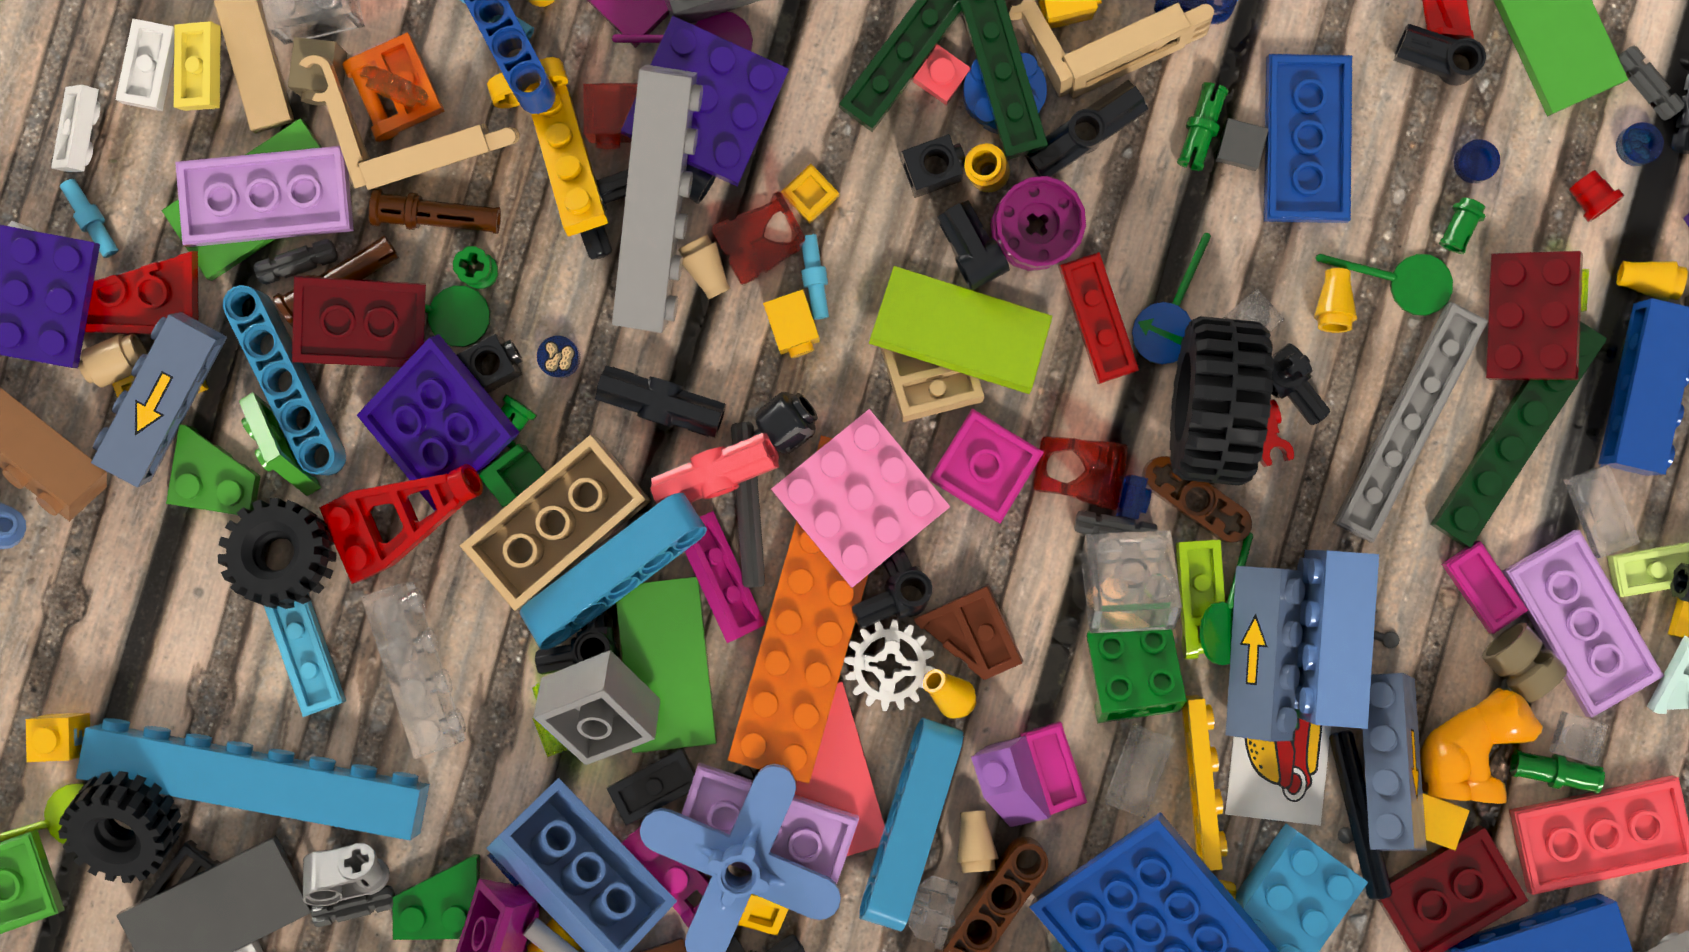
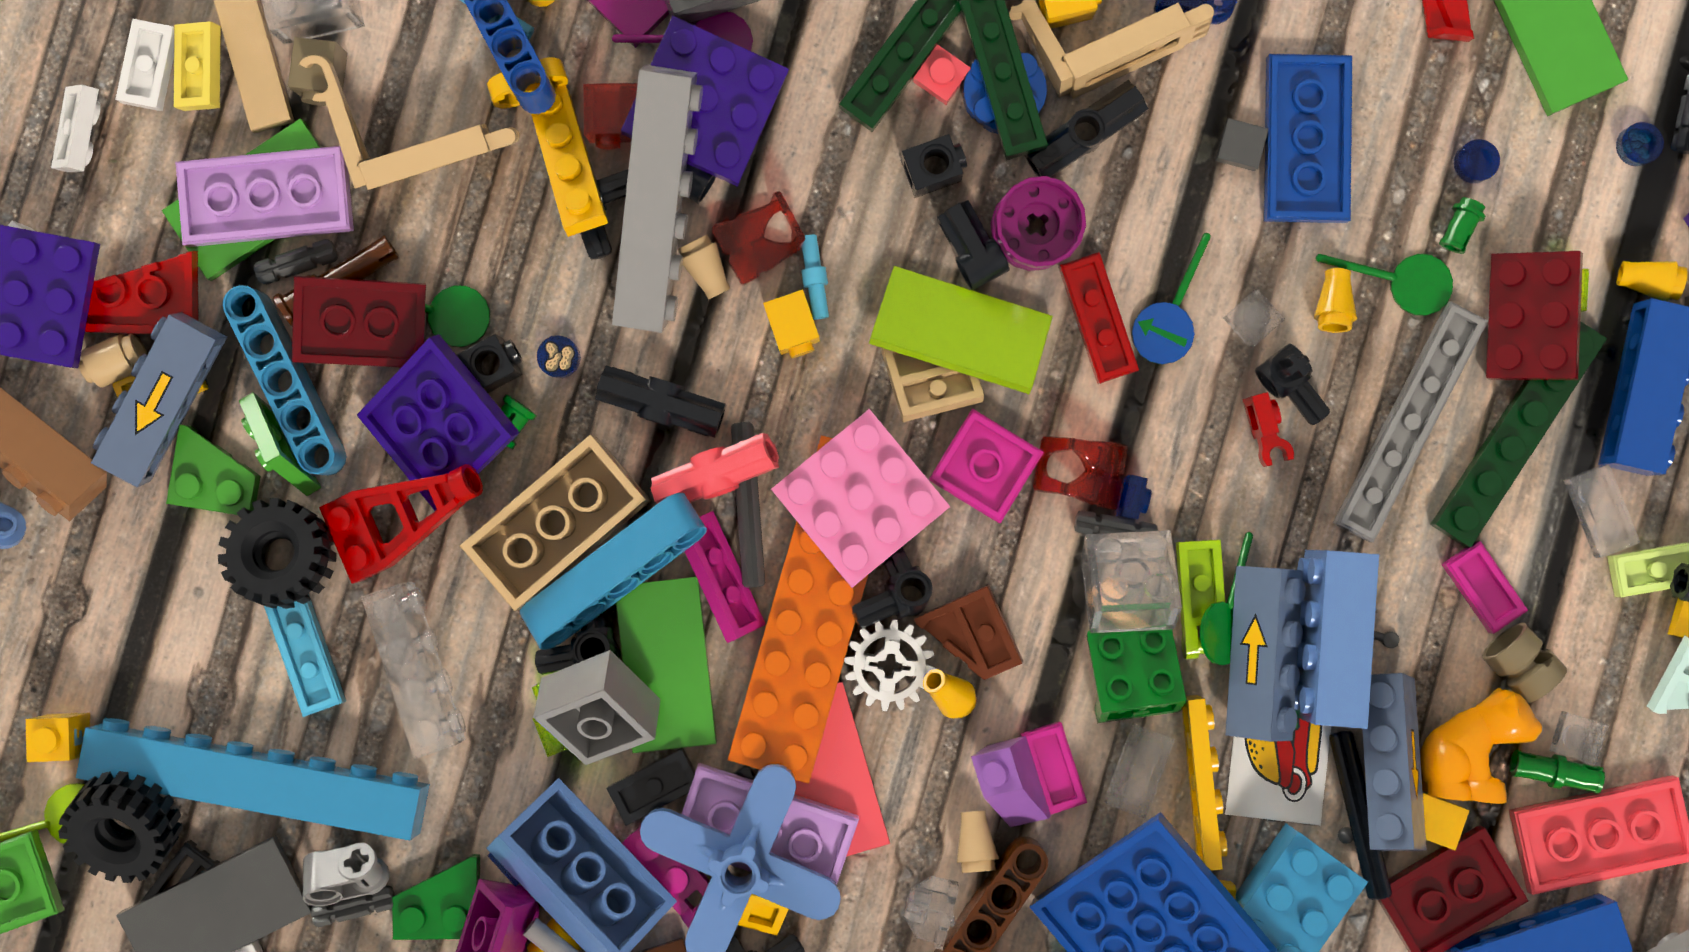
medium azure bar [60,179,119,258] -> none
orange plate [342,32,445,142] -> none
clear orange gear [360,66,429,109] -> none
reddish brown pin [369,188,501,234] -> none
green bush [453,246,498,289] -> none
green panel [479,444,546,508] -> none
black head [754,392,818,454] -> none
yellow tile [781,164,840,224] -> none
dark azure beam [859,718,964,931] -> none
yellow brick [964,143,1010,192] -> none
reddish brown beam [1142,456,1252,542] -> none
black tyre [1170,316,1274,486] -> none
green pin [1177,82,1229,171] -> none
black piece [1393,24,1486,86] -> none
lavender tile [1502,530,1664,718] -> none
red piece [1569,170,1625,223] -> none
dark grey axle [1618,46,1684,120] -> none

